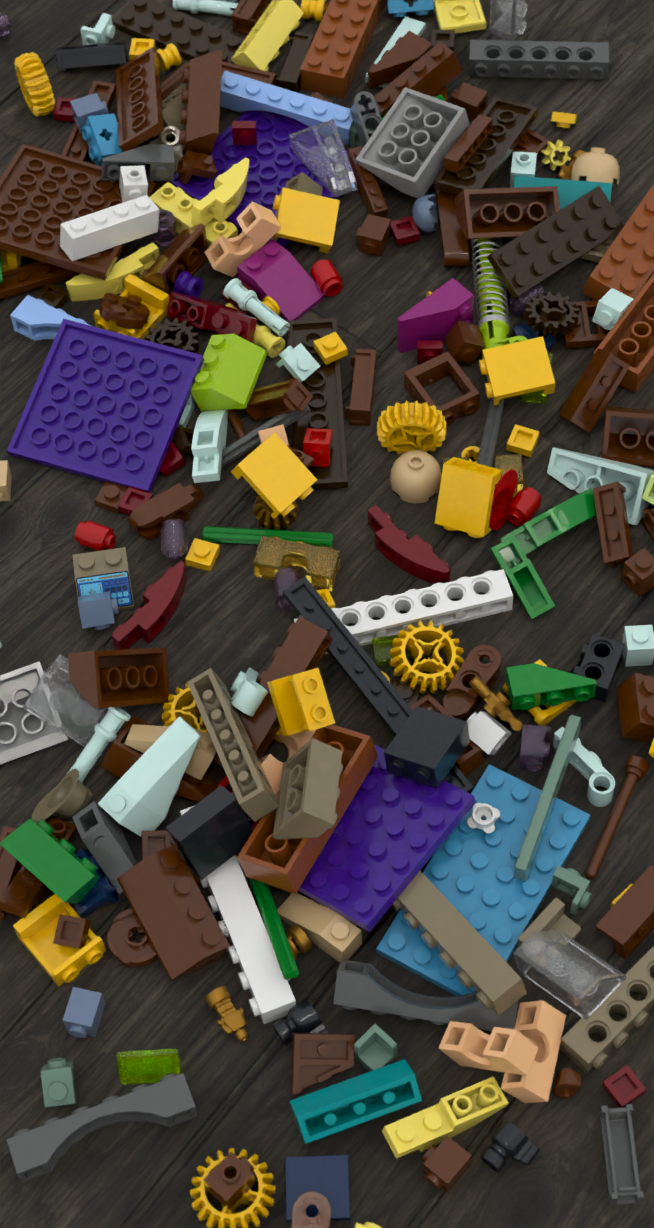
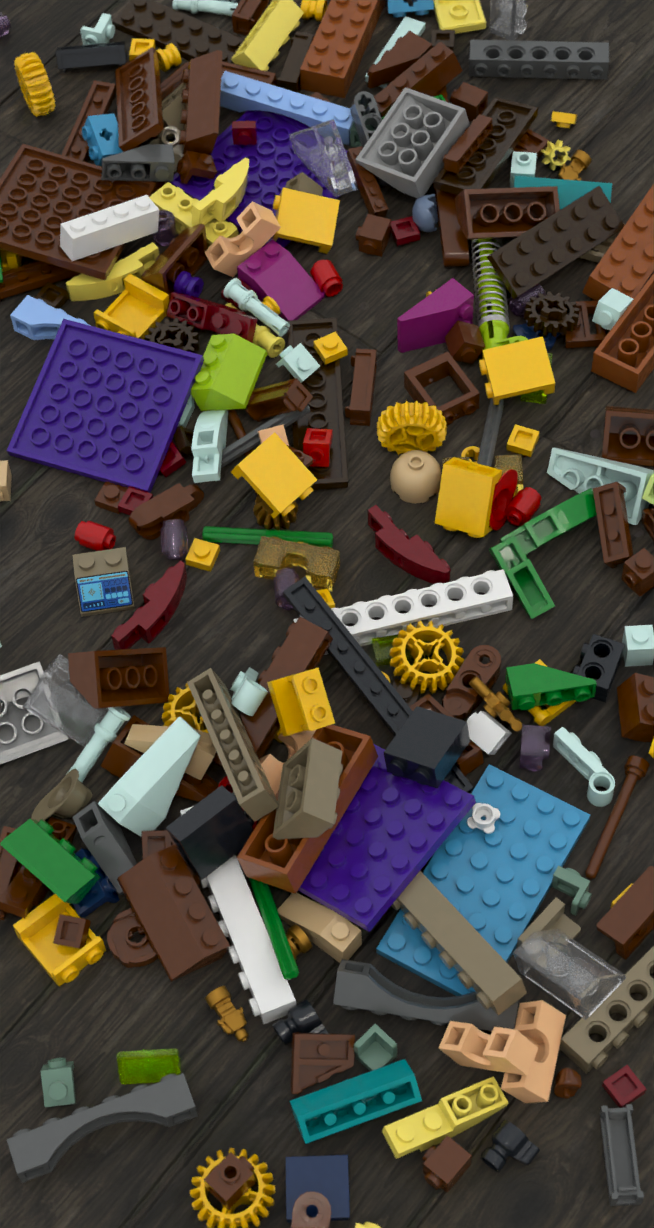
dark red plate [53,97,75,122] -> none
sand blue brick [62,987,105,1038] -> none
sand blue brick [70,93,109,133] -> none
sand blue brick [78,591,119,630] -> none
reddish brown plate [99,293,150,329] -> none
white brick [119,166,148,203] -> none
dark red plate [417,340,443,364] -> none
sand green tile [515,715,581,881] -> none
reddish brown panel [559,348,630,433] -> none
tan cylinder [571,147,620,184] -> none

